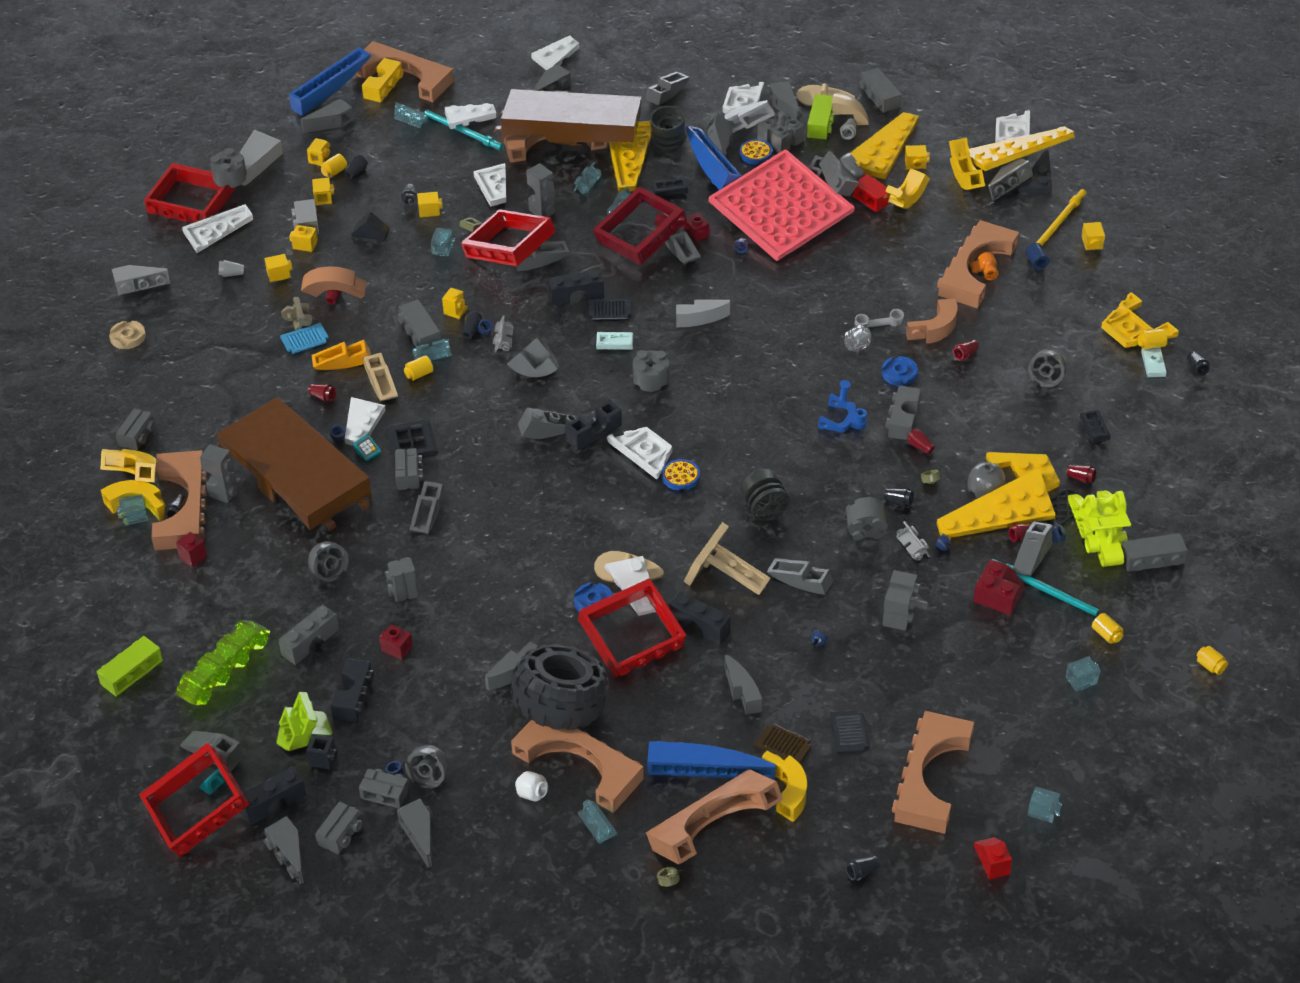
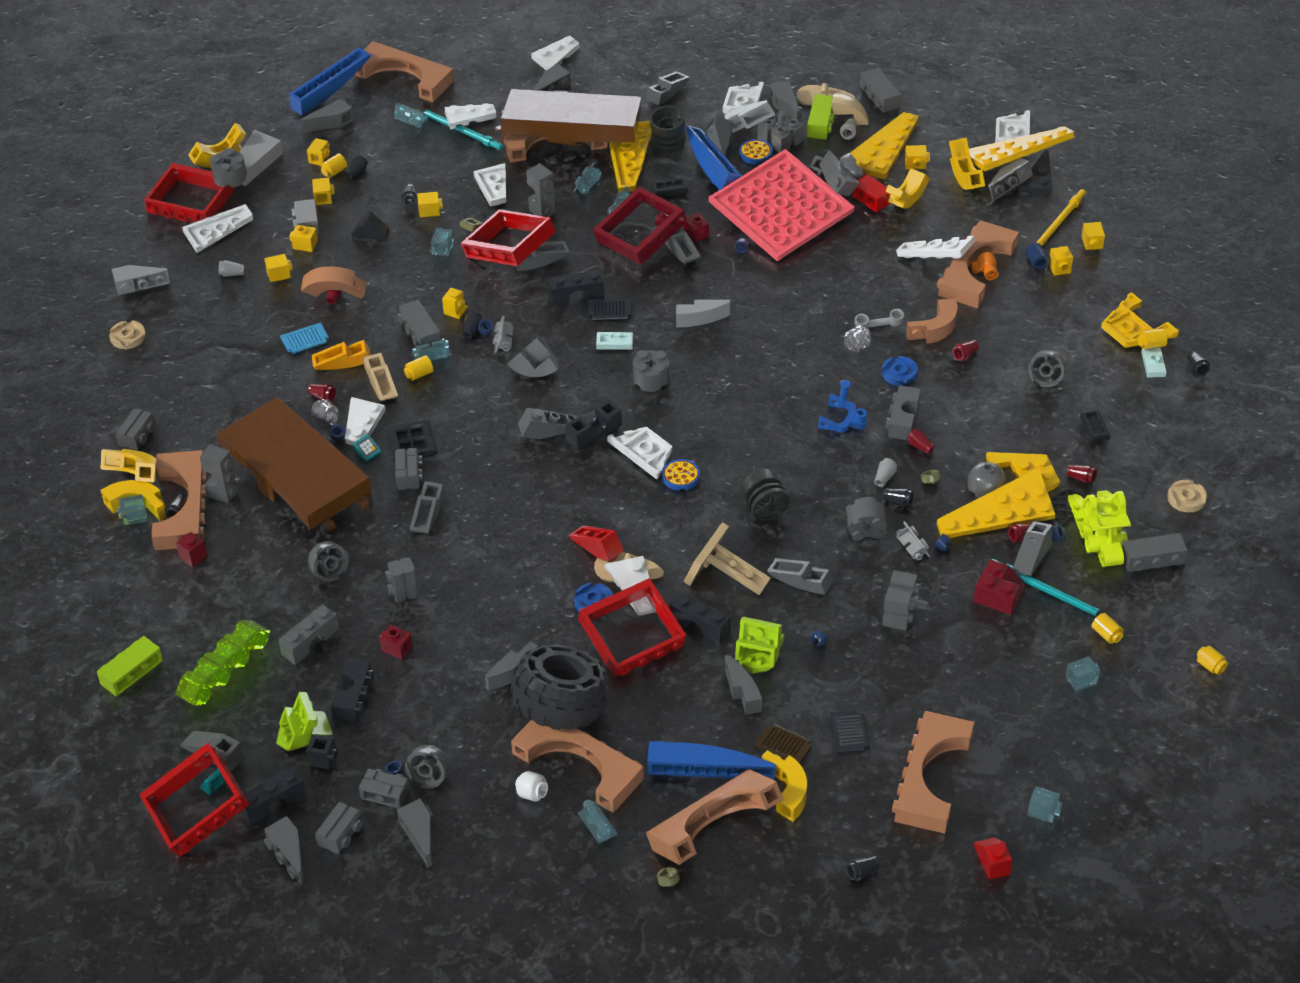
dark tan hips [281,297,312,331] -> none
yellow arch [362,58,403,103] -> none
none -> yellow arch [189,123,246,168]
none -> clear head [311,399,339,426]
none -> red slope [569,525,624,561]
none -> lime piece [735,617,784,674]
none -> light grey cone [874,458,897,487]
none -> white wing [896,236,975,259]
none -> yellow brick [1049,246,1073,276]
none -> tan tile [1167,480,1207,512]

